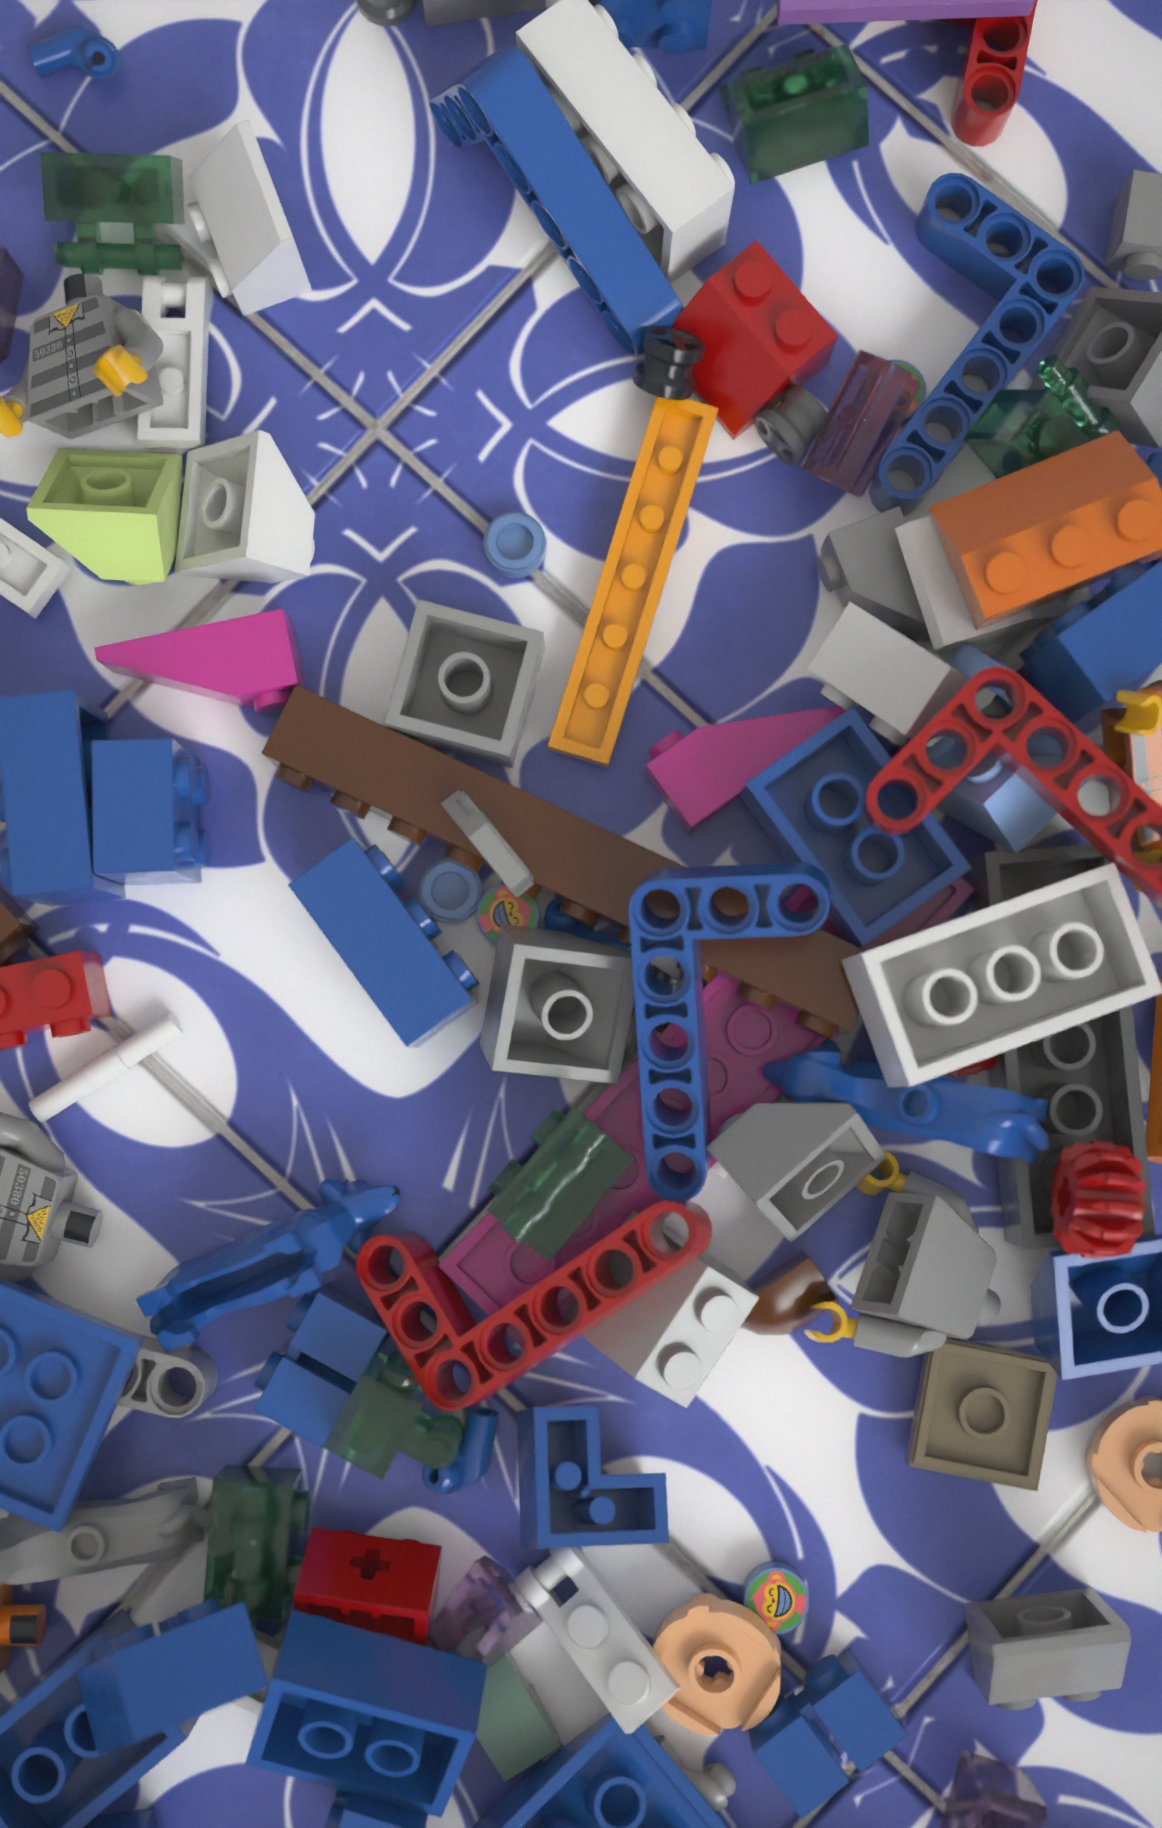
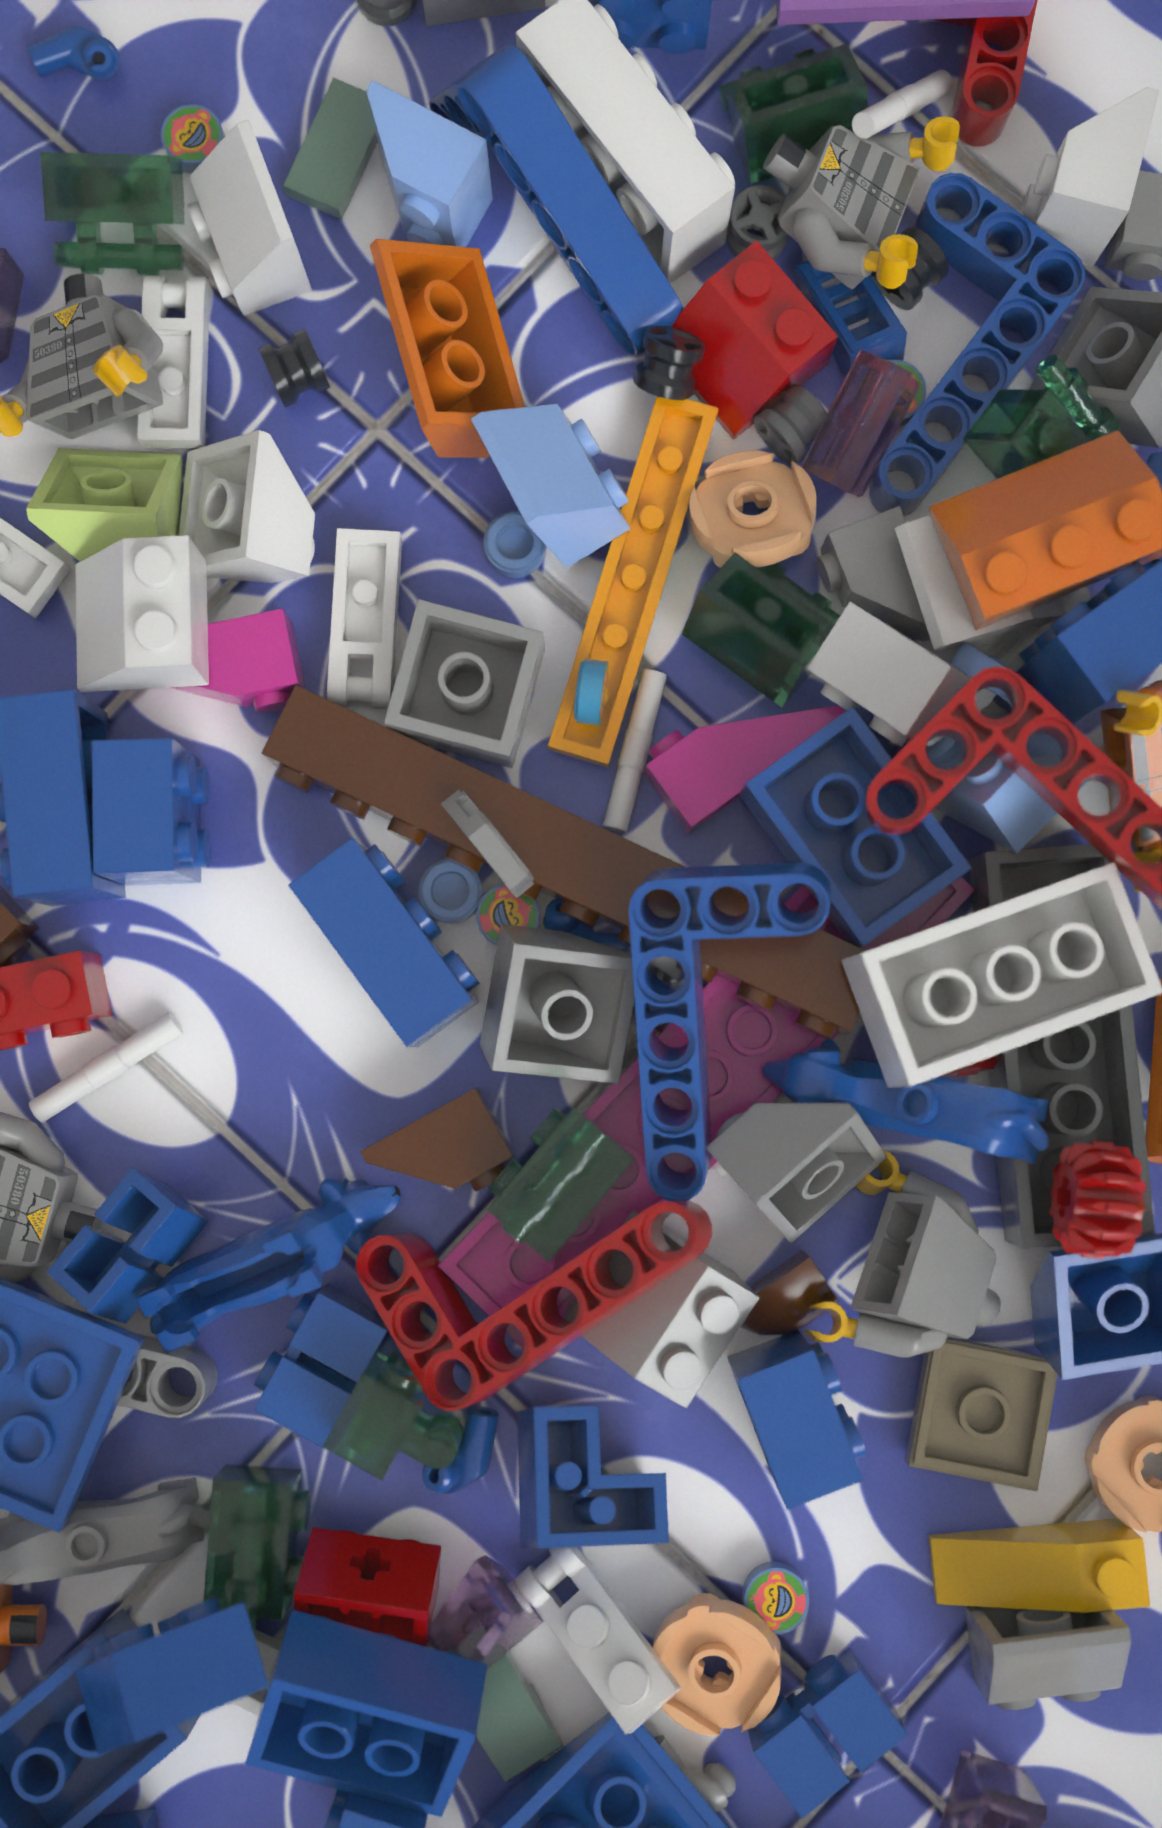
none -> blue piece [46,1167,209,1324]
none -> white slope [75,535,209,692]
none -> tile [161,104,225,173]
none -> black wheel [258,328,330,407]
none -> sand green tile [283,77,378,220]
none -> white plate [327,528,402,709]
none -> reddish brown slope [360,1087,515,1191]
none -> light blue slope [366,80,493,247]
none -> orange slope [369,239,525,458]
none -> light blue slope [471,404,631,568]
none -> dark azure tile [574,659,608,726]
none -> white piece [603,669,667,833]
none -> clear green brick [681,553,840,708]
none -> light nougat plate [689,450,817,571]
none -> dark grey wheel [726,185,788,260]
none -> blue brick [727,1330,867,1510]
none -> torso [763,116,960,290]
none -> blue slope [794,260,907,384]
none -> white piece [852,70,953,139]
none -> black wheel [870,226,949,311]
none -> yellow slope [928,1518,1151,1613]
none -> white slope [1020,87,1160,267]

